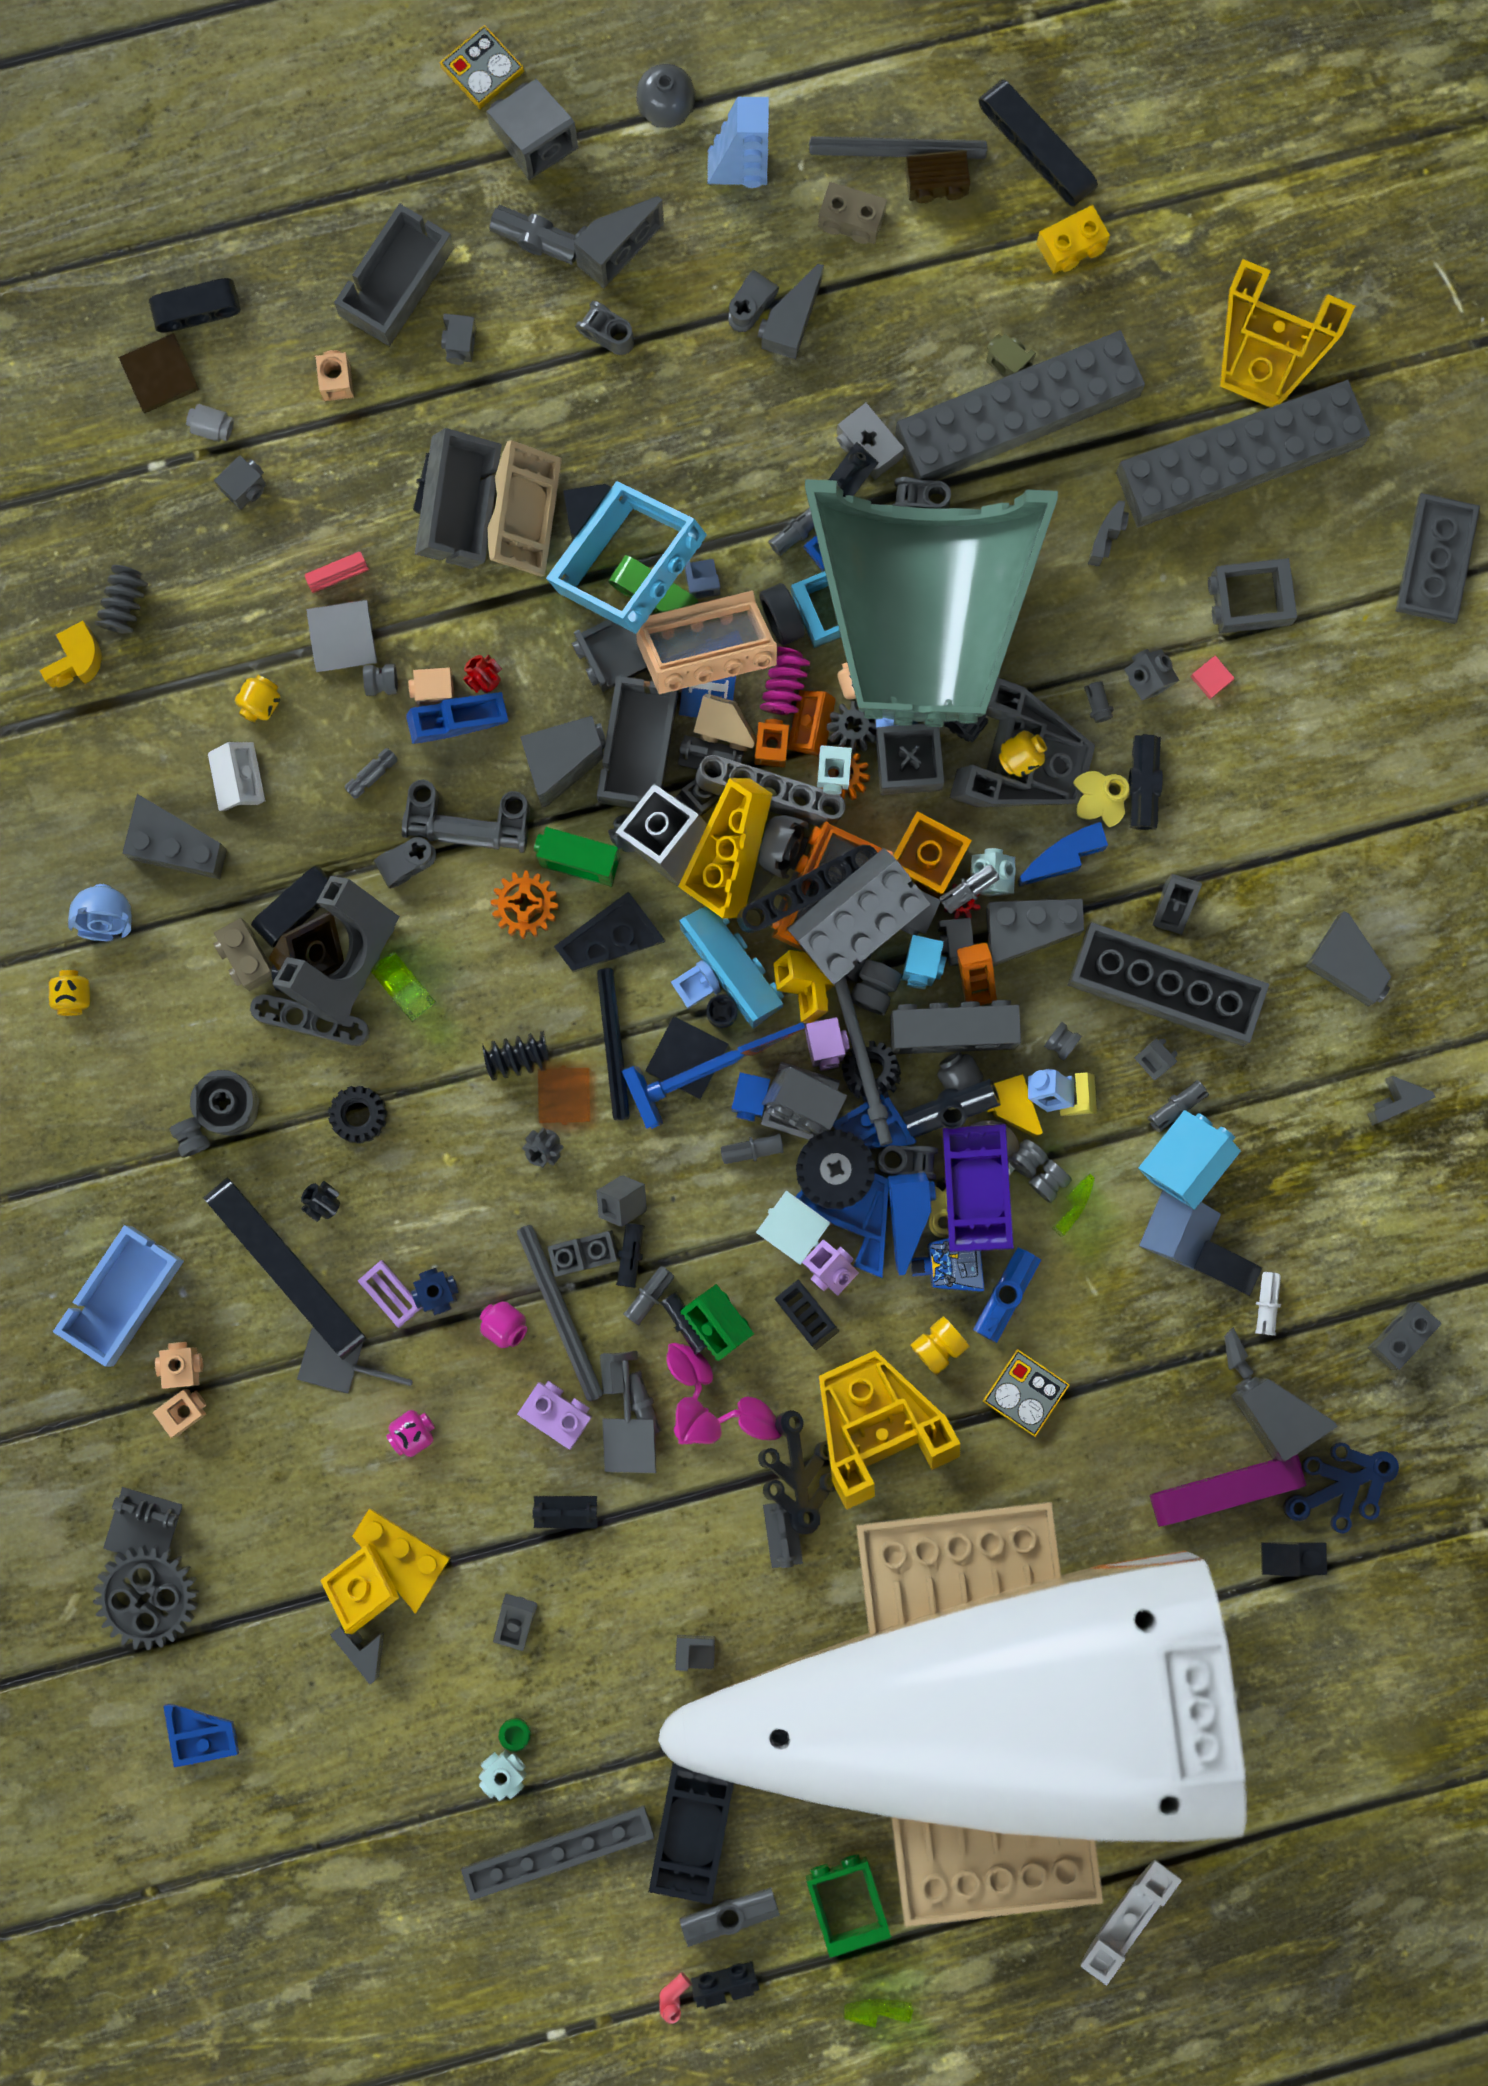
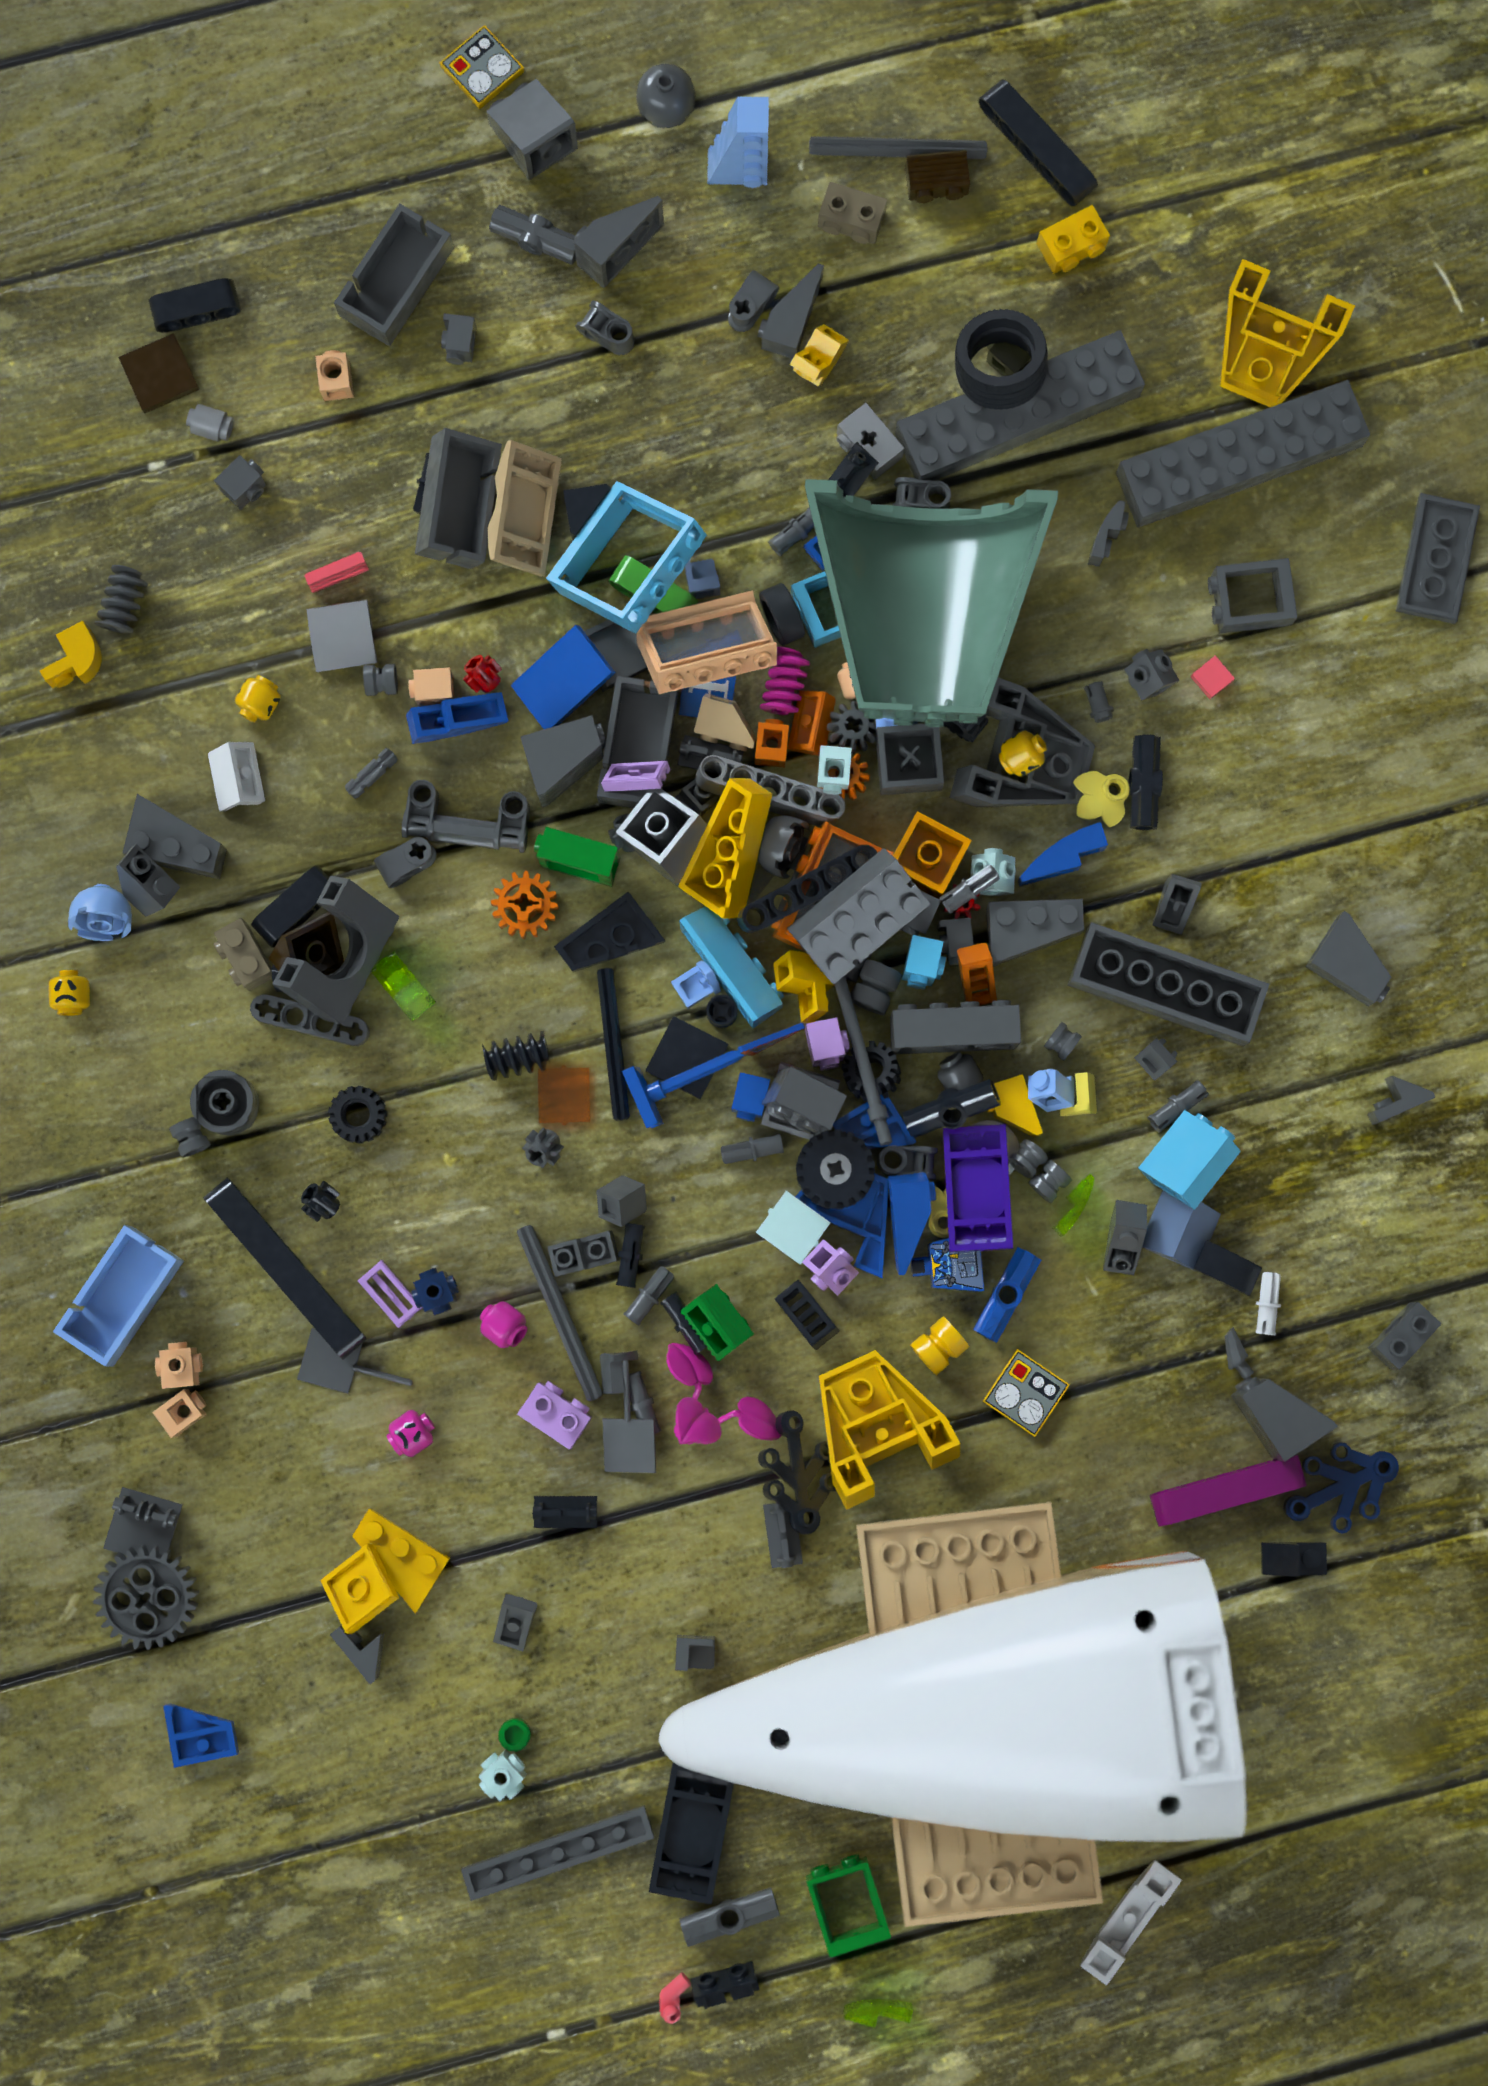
none -> dark grey slope [116,844,180,917]
none -> blue tile [510,625,616,729]
none -> lavender tile [601,761,670,792]
none -> yellow brick [790,324,849,386]
none -> black tyre [955,309,1048,410]
none -> dark grey slope [1103,1200,1147,1275]

